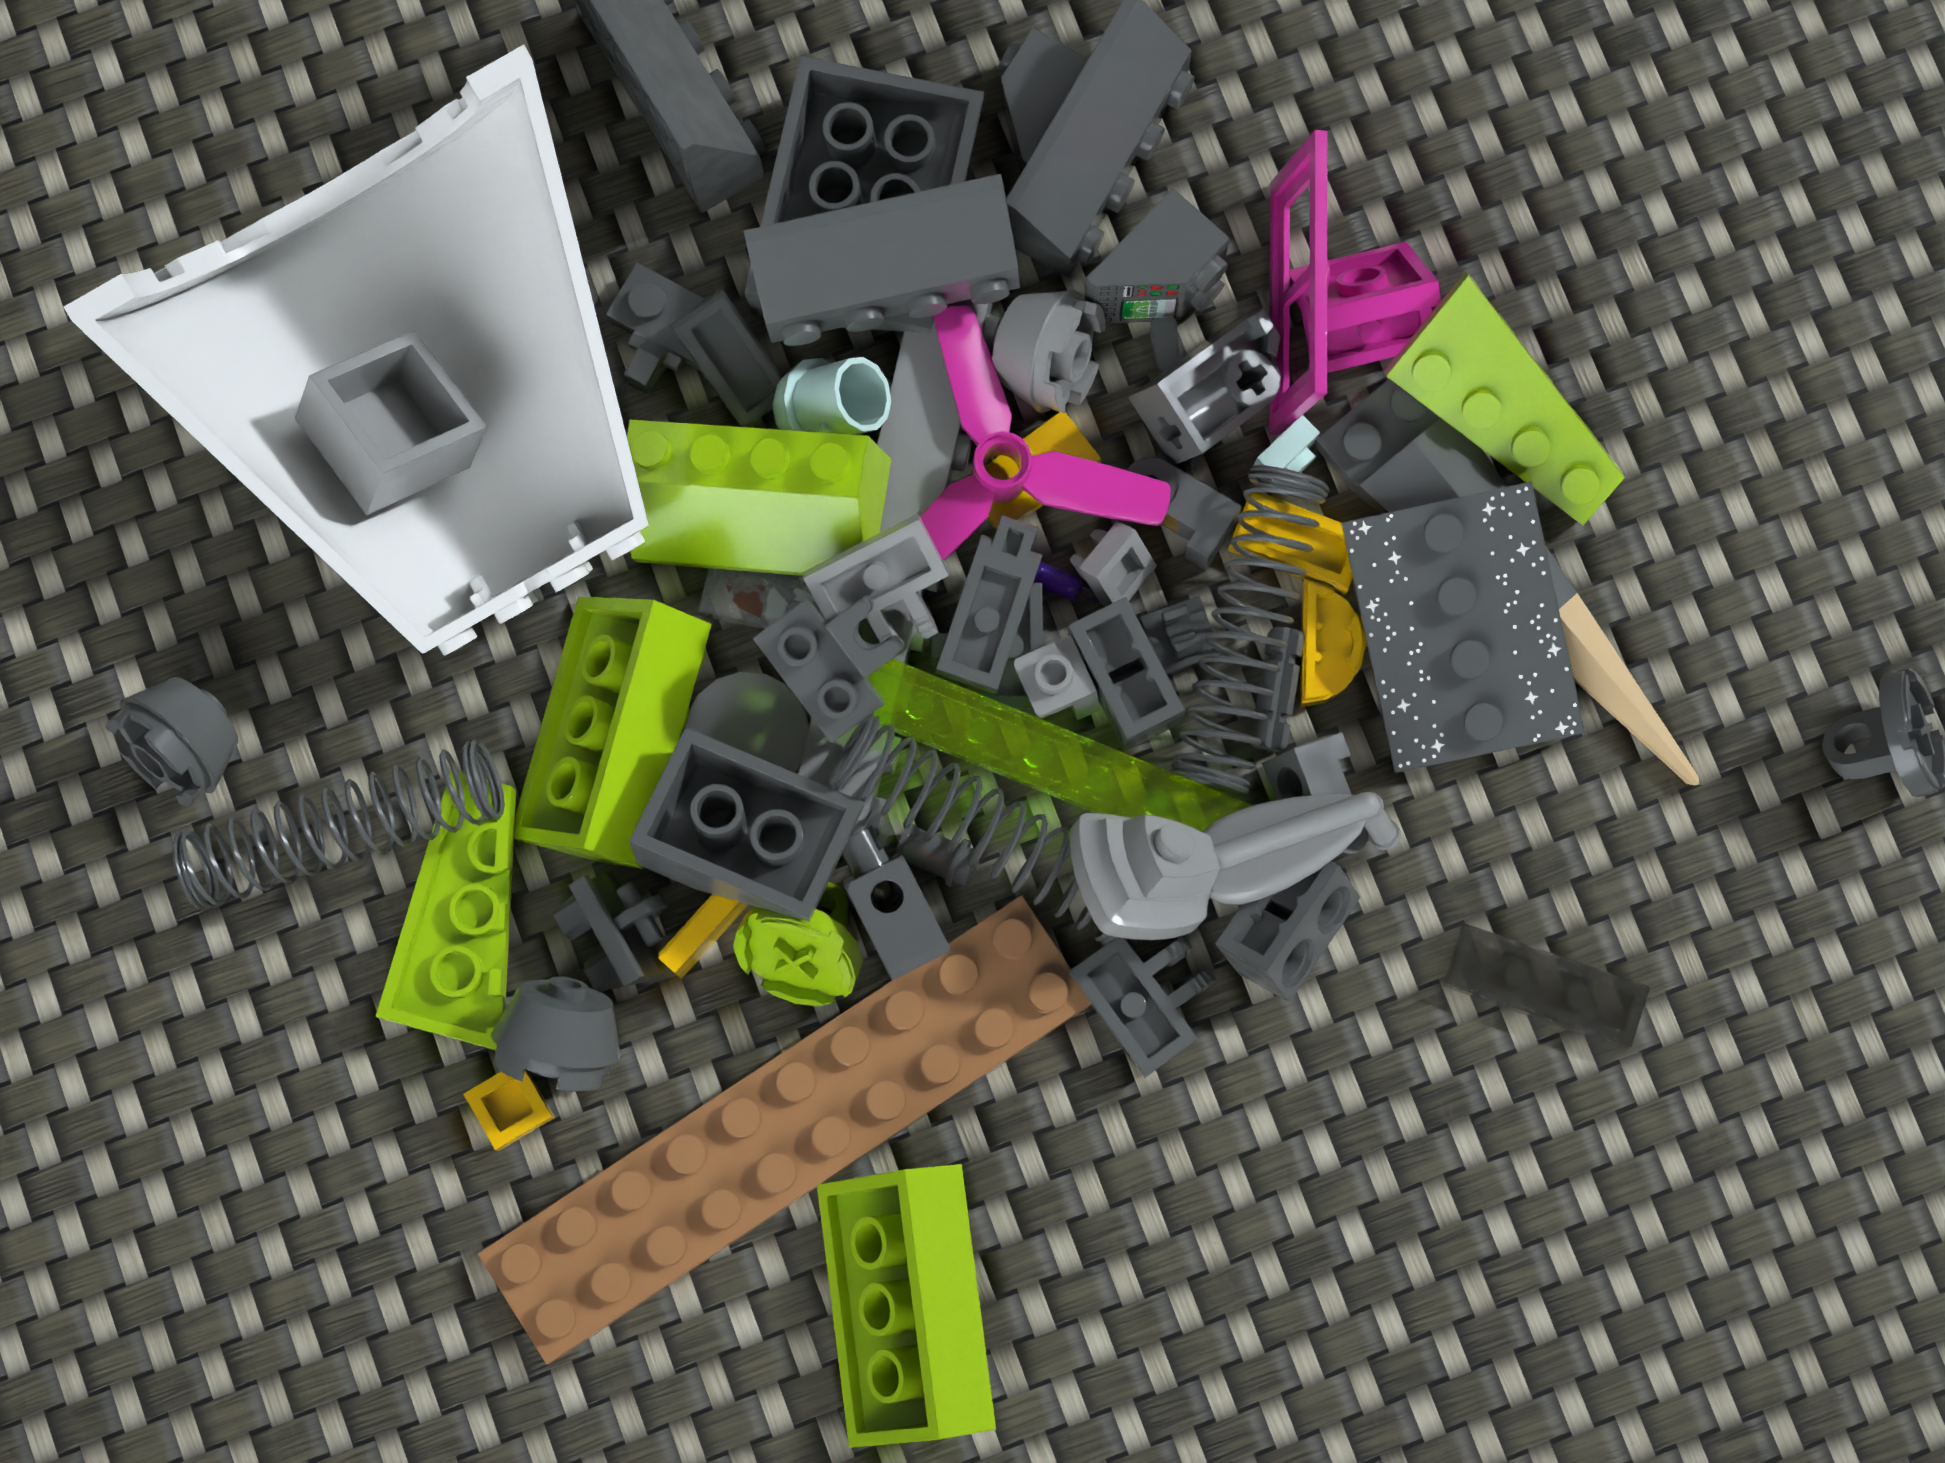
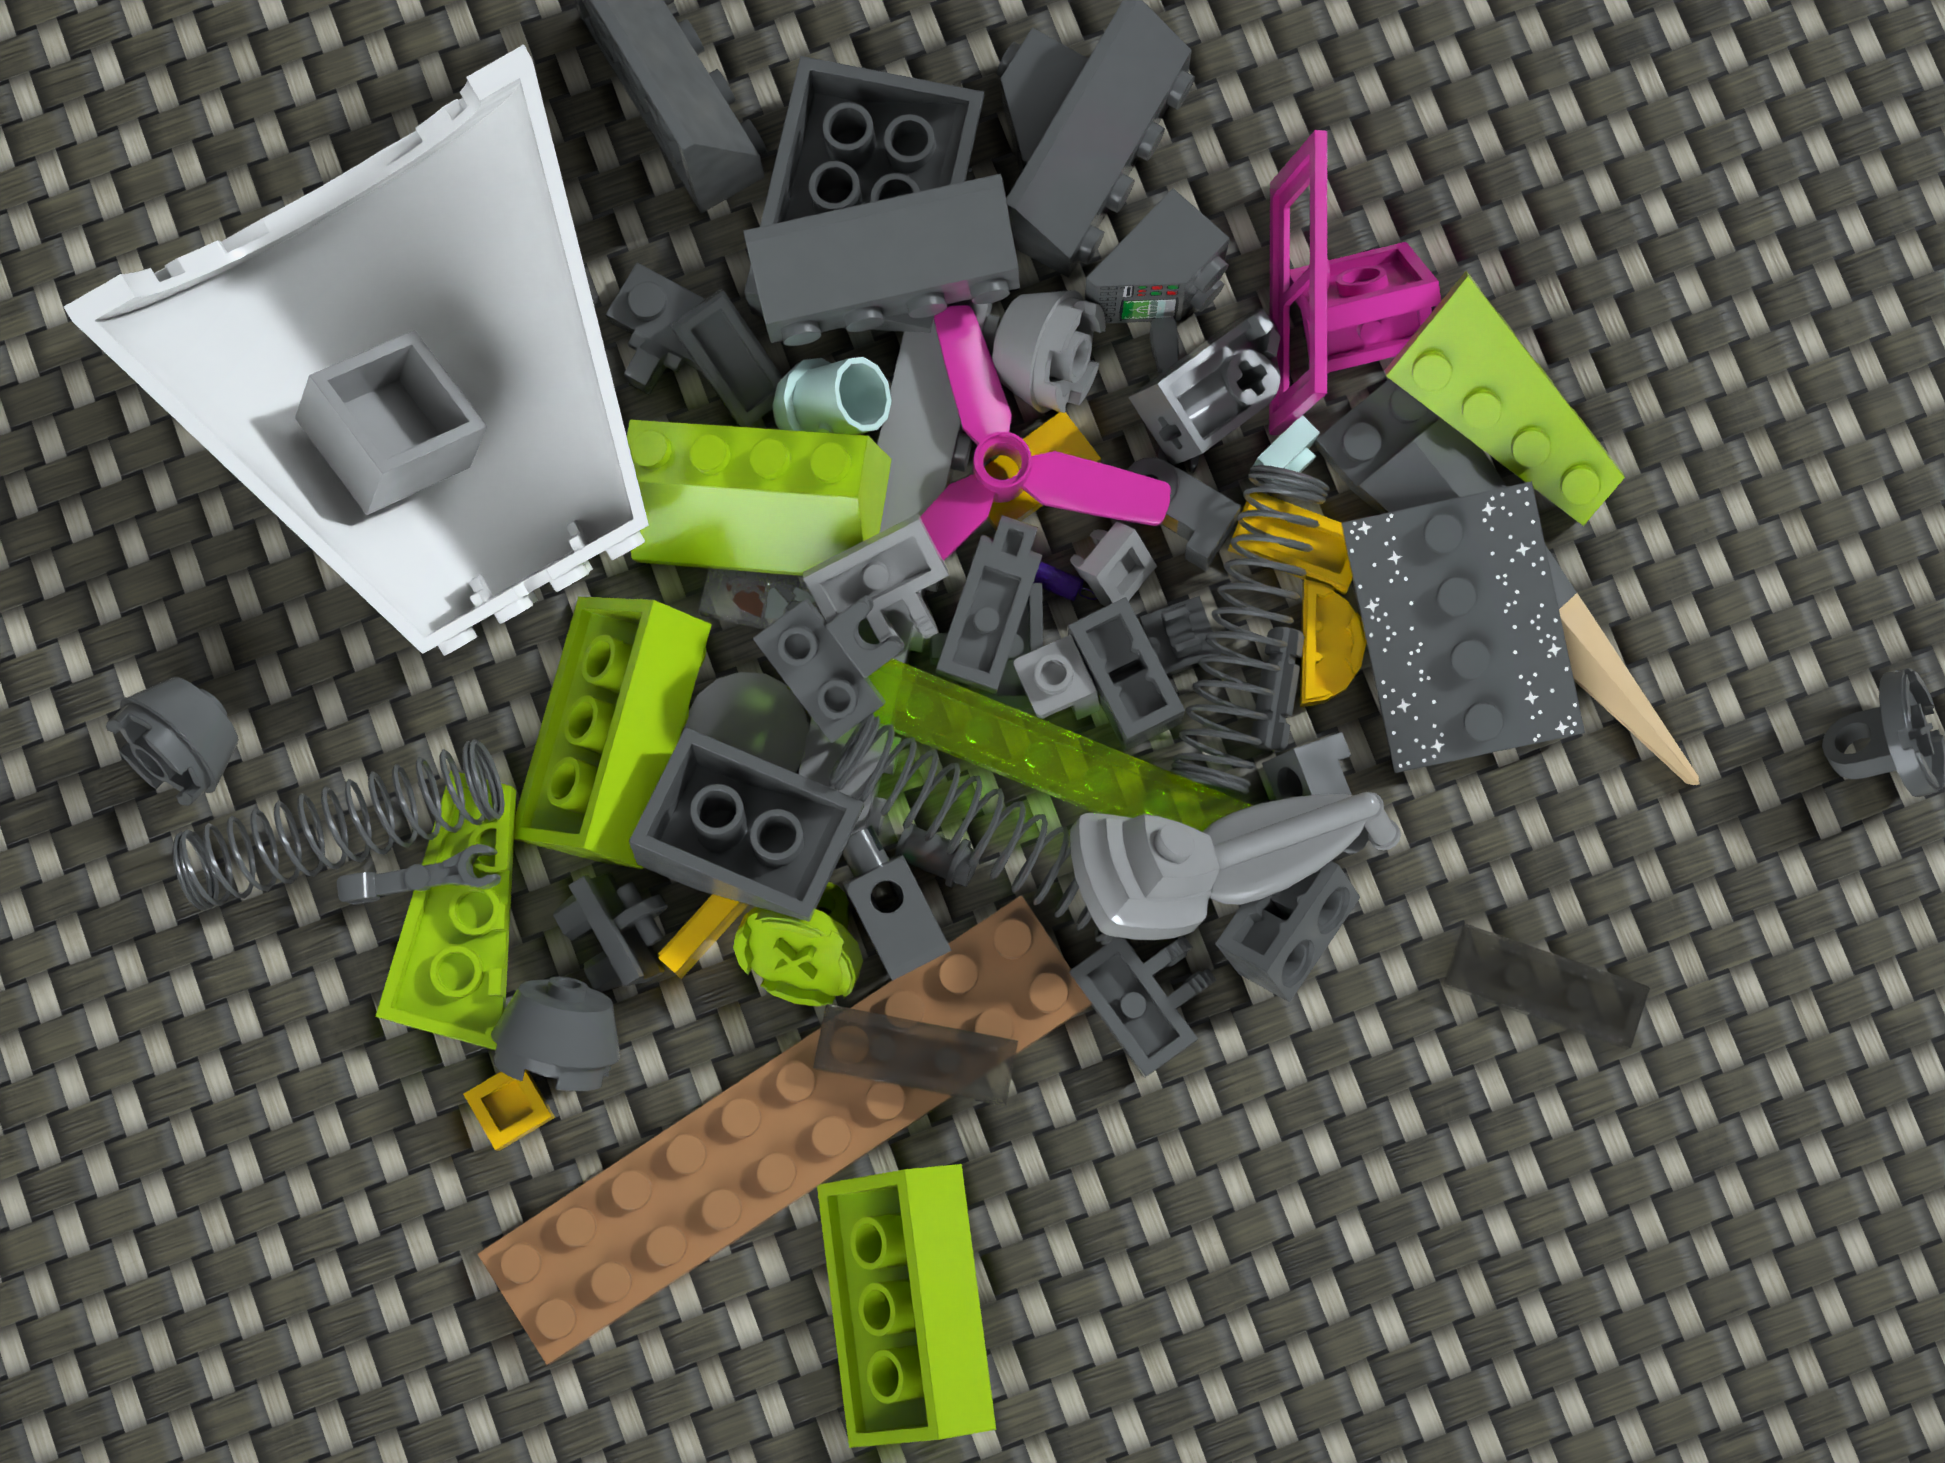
none -> dark grey piece [337,844,501,905]
none -> clear smoke tile [813,1004,1019,1107]

